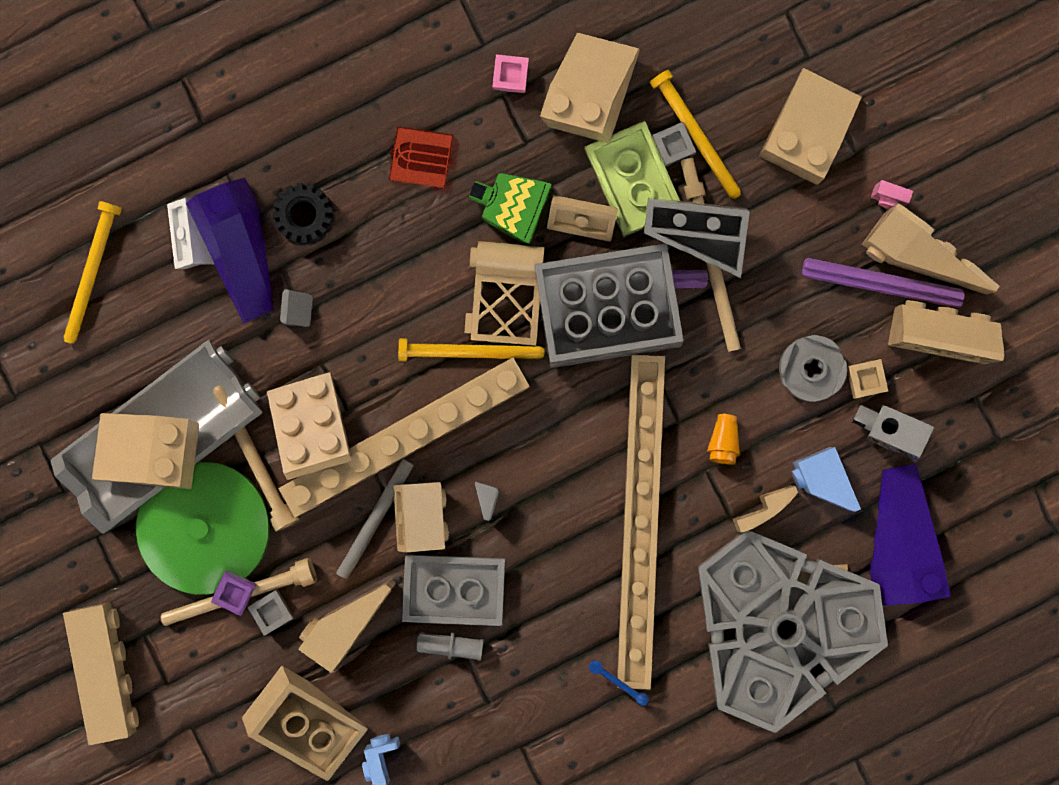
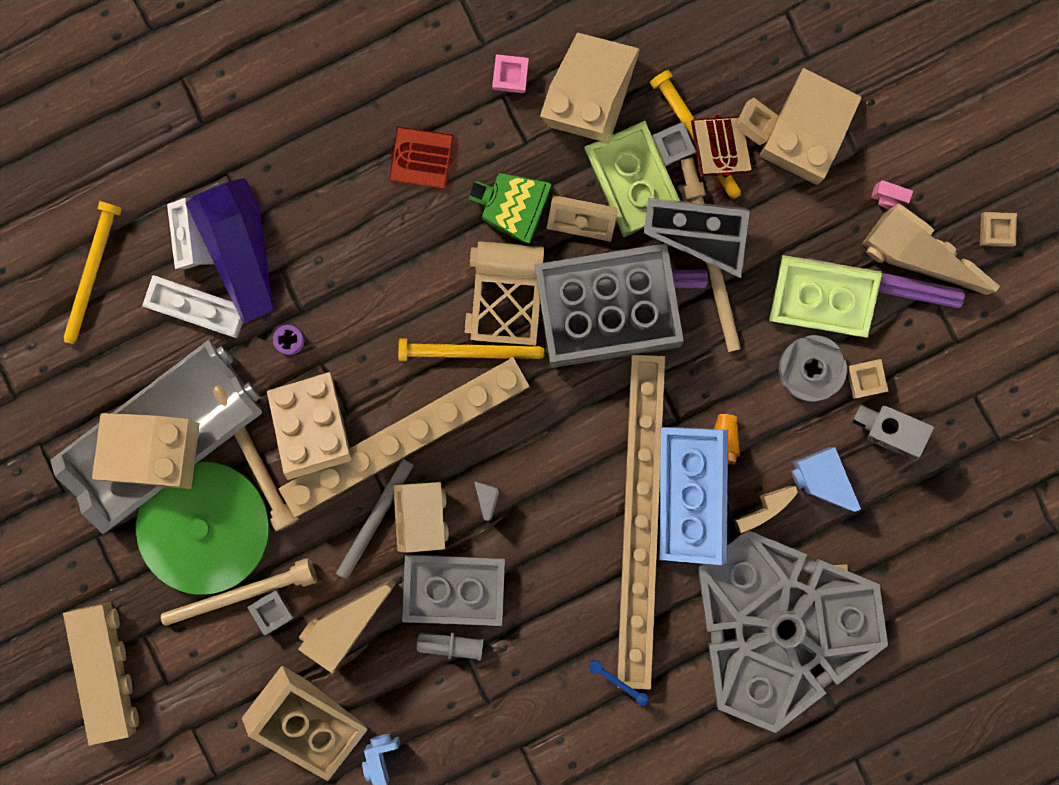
medium lavender tile [211,570,257,616] -> none
black tyre [272,183,335,246] -> none
light grey slope [280,290,313,327] -> none
dark purple wedge [869,464,950,606] -> none
tan slope [888,300,1004,364] -> none
none -> white tile [142,275,243,338]
none -> medium lavender bush [273,325,305,355]
none -> light blue plate [659,427,728,565]
none -> piece [691,115,752,178]
none -> tan plate [734,97,779,145]
none -> yellowish green tile [769,255,882,338]
none -> tan tile [980,212,1017,247]

